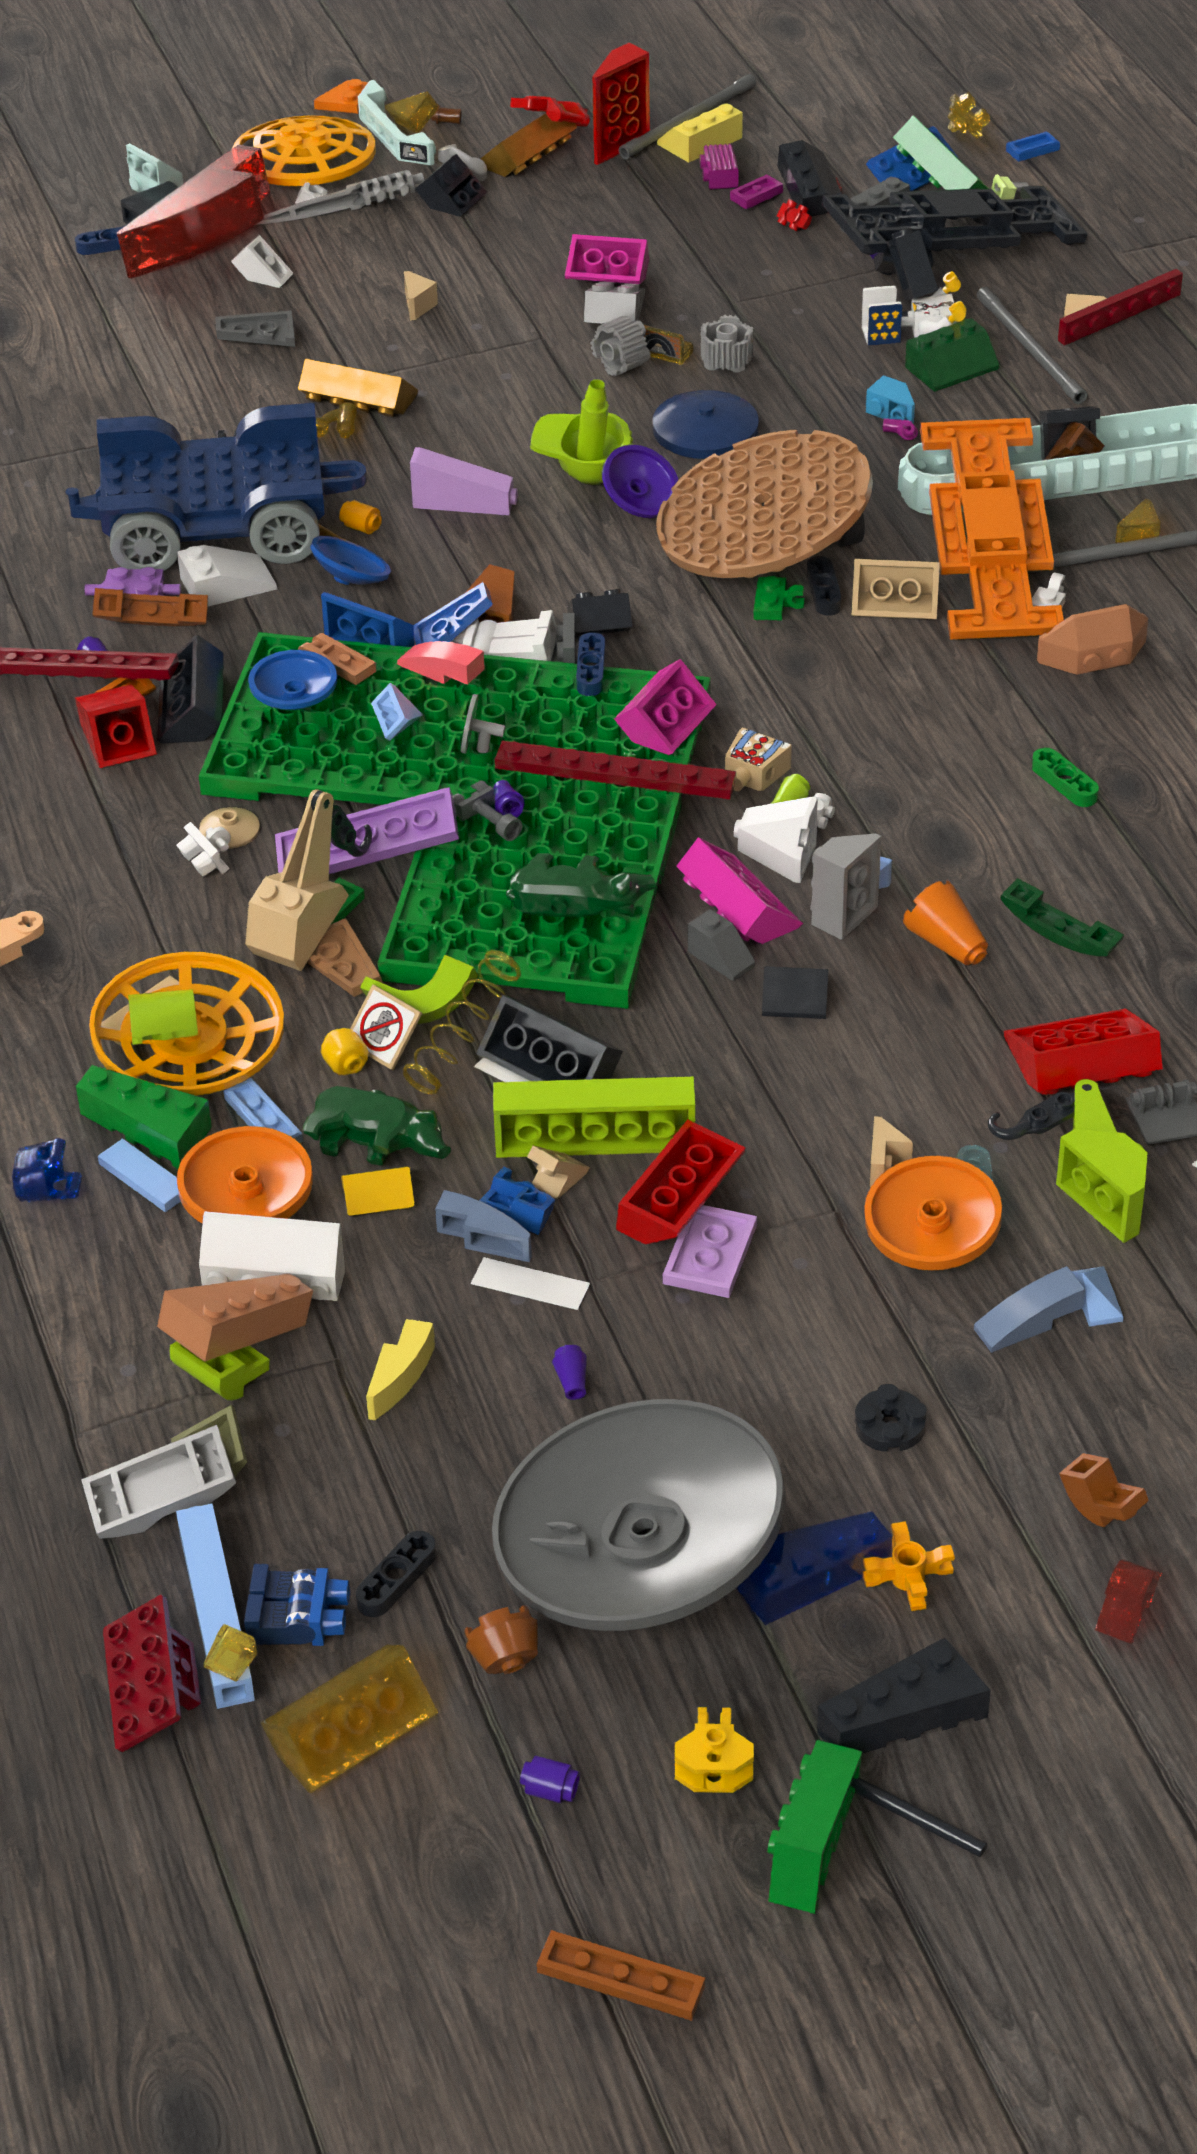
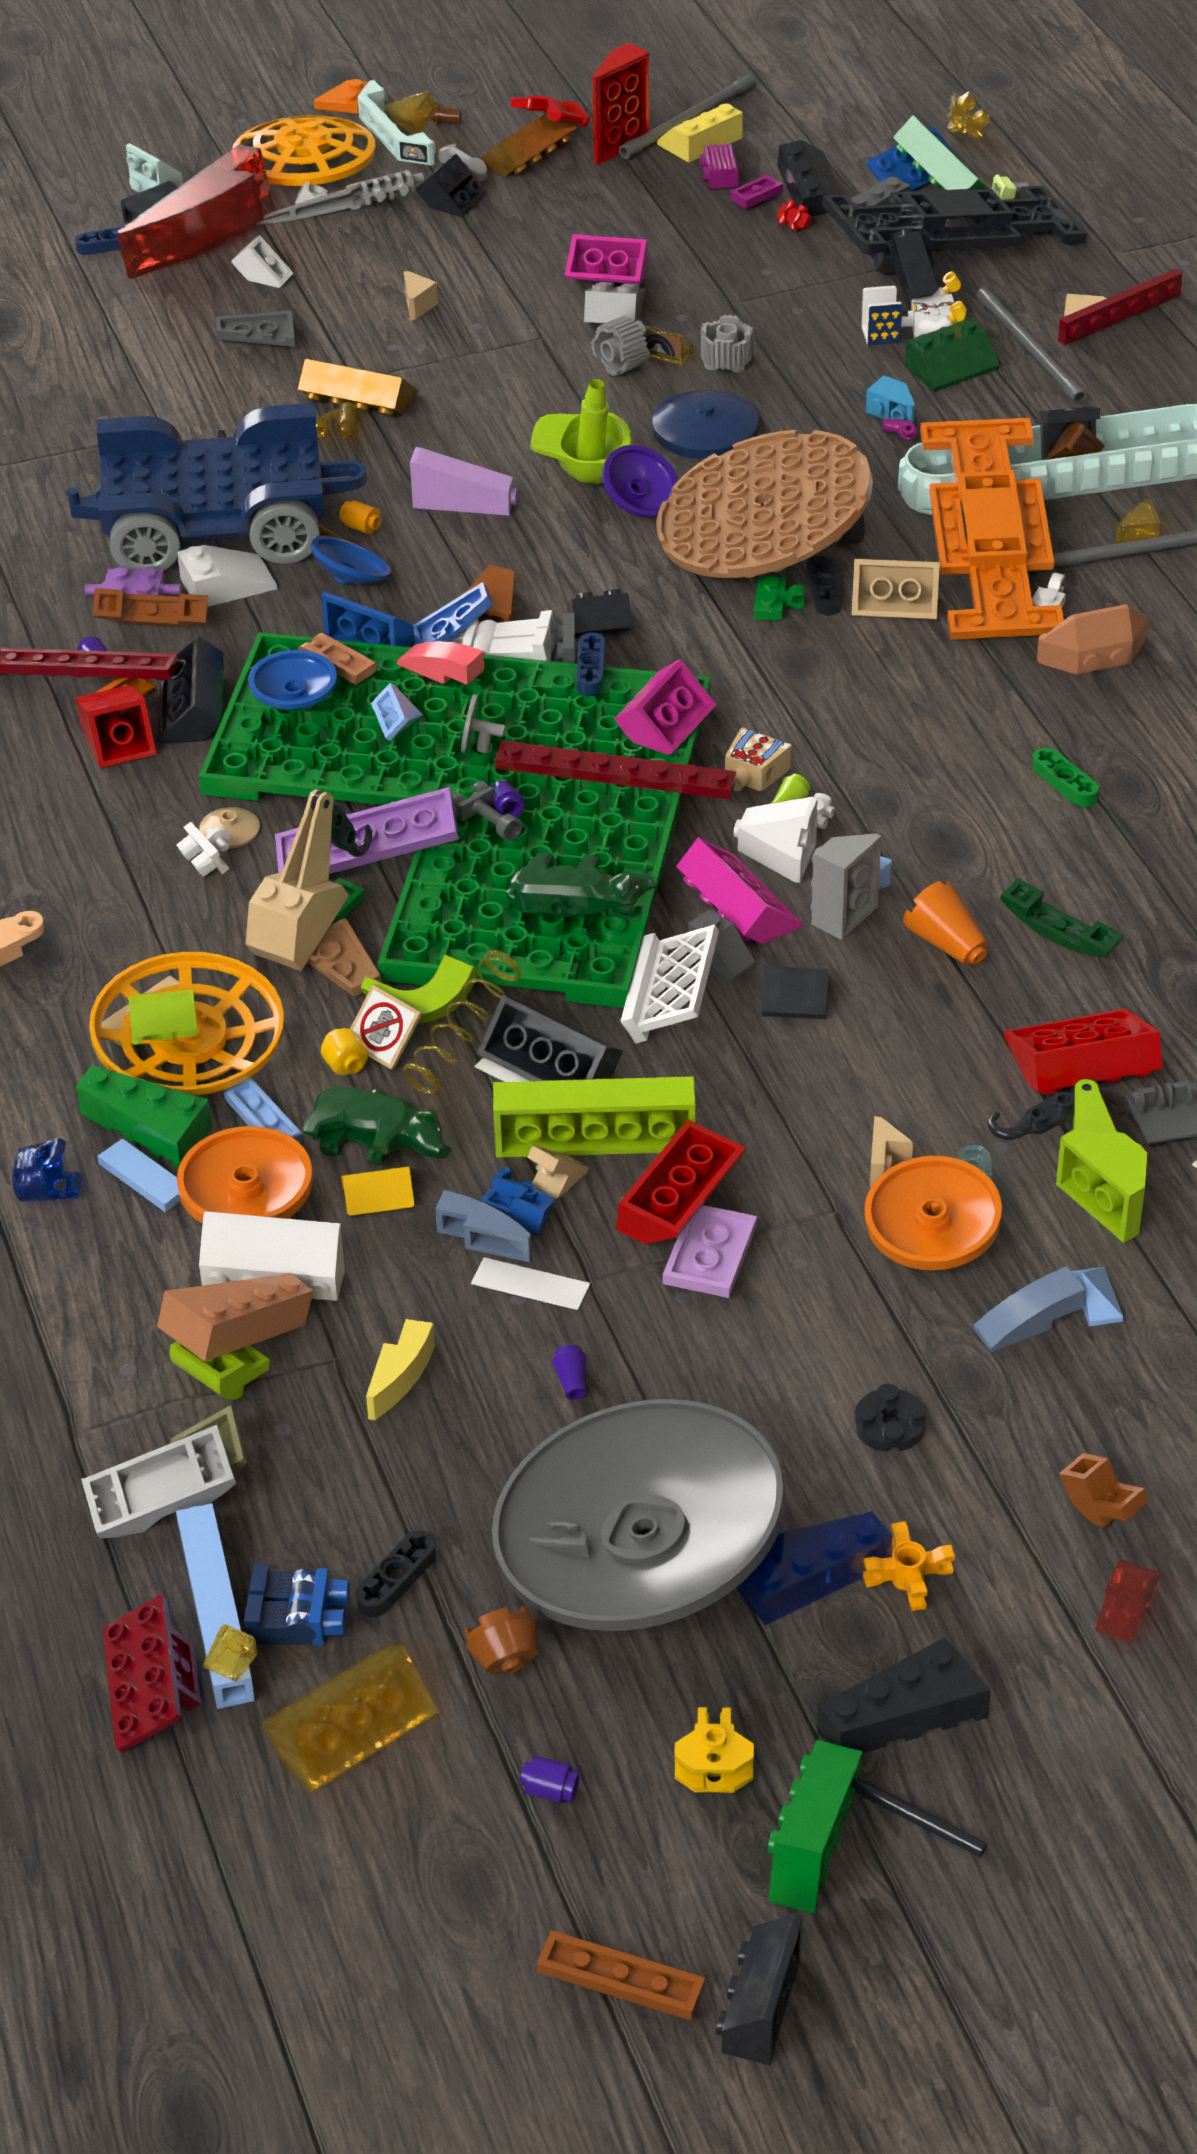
blue tile [1006,132,1060,162] -> none
none -> white fence [621,925,719,1044]
none -> black slope [716,1913,803,2065]

